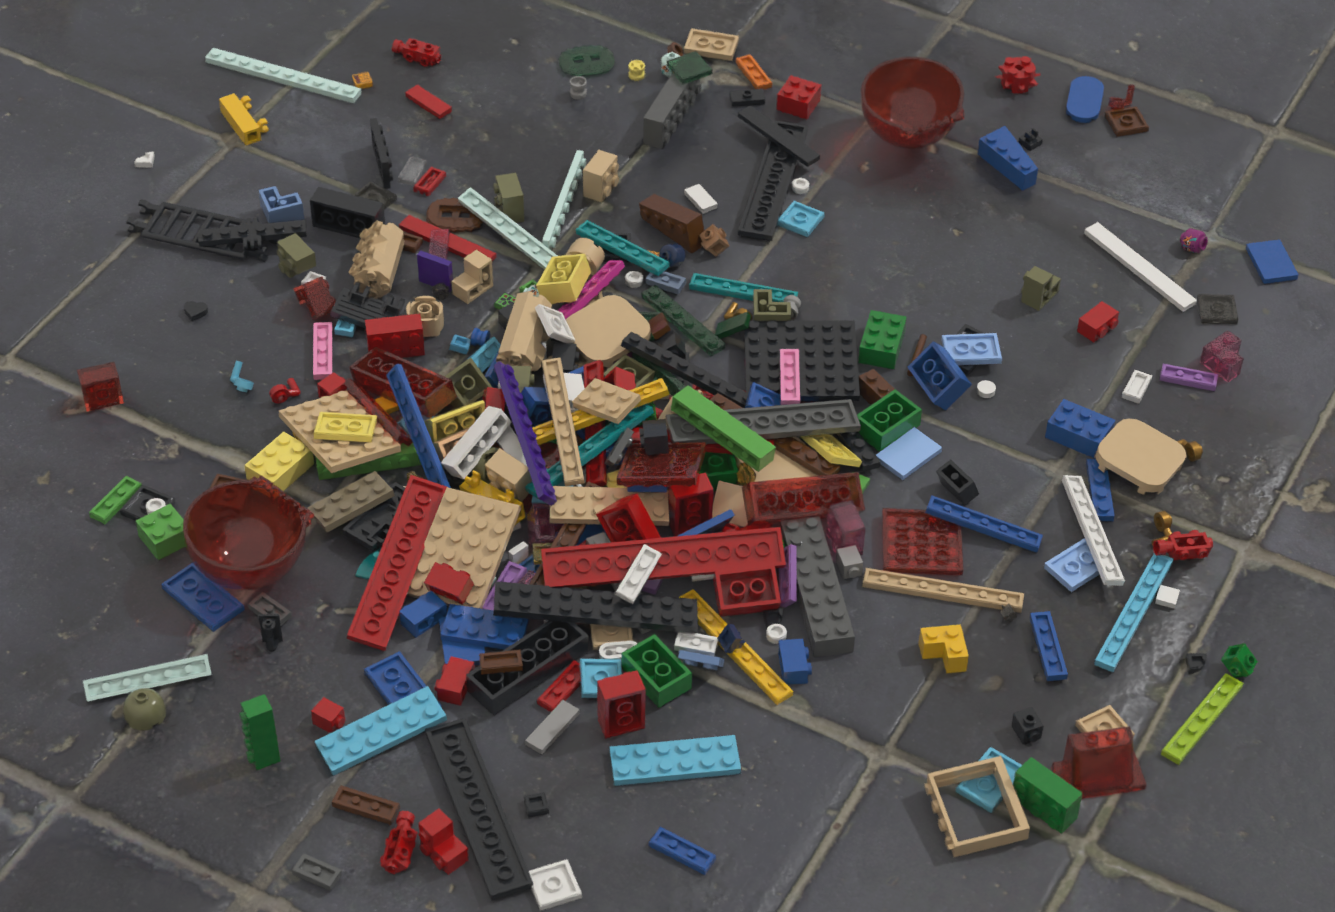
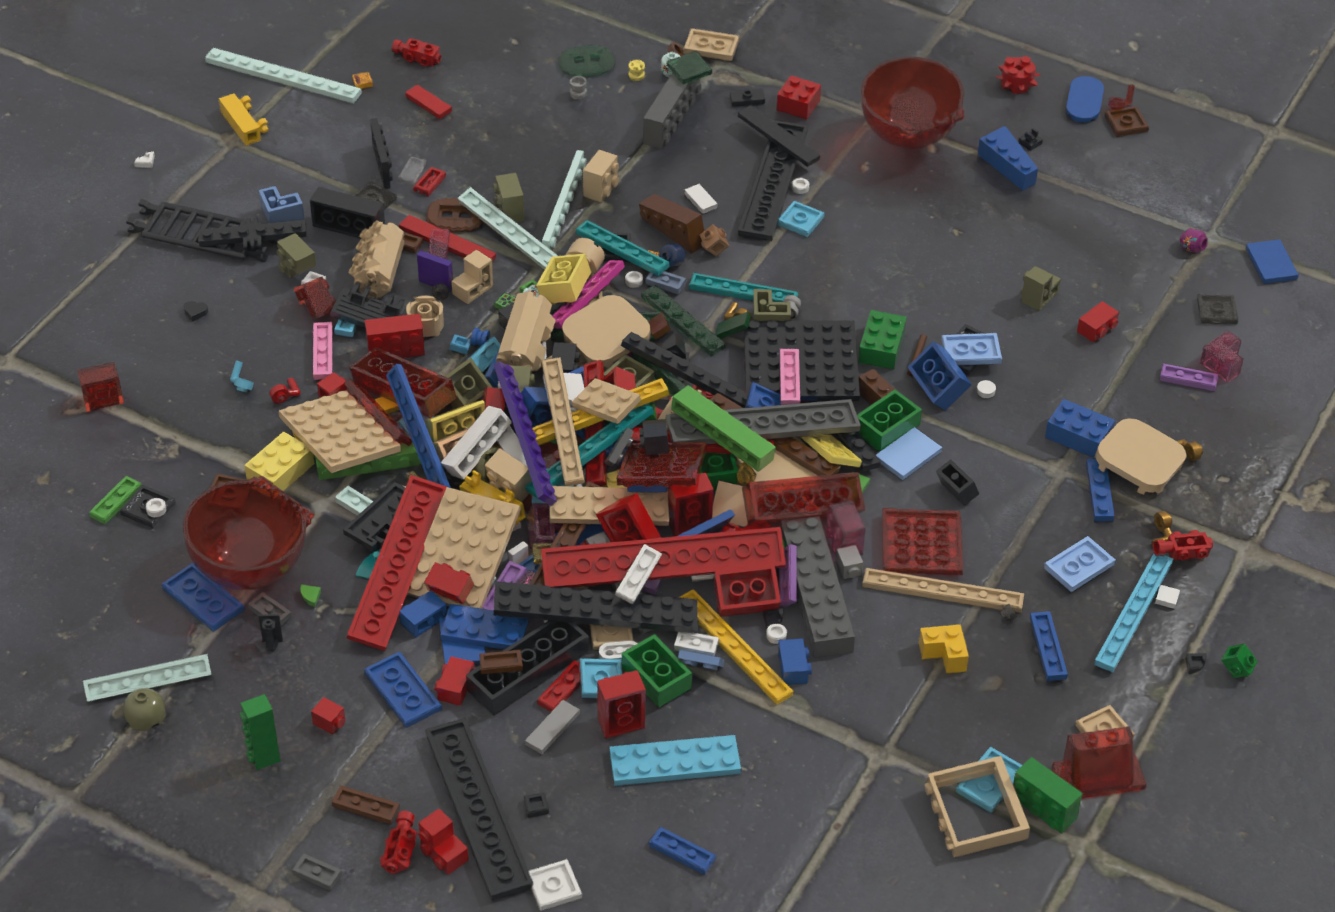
bright green brick [136,504,193,560] -> none
dark tan plate [307,471,395,532] -> none
light yellow tile [314,412,377,443] -> none
medium azure plate [315,686,447,776] -> none
white tile [535,304,575,344] -> none
dark blue tile [717,624,745,653] -> none
orange tile [736,54,772,90] -> none
blue tile [925,495,1043,553] -> none
black brick [1011,707,1044,744] -> none
white tile [1062,475,1125,586] -> none
white tile [1084,222,1197,312] -> none
white tile [1122,370,1152,404] -> none
lime tile [1161,673,1244,765] -> none
none -> bright green tile [300,585,321,607]

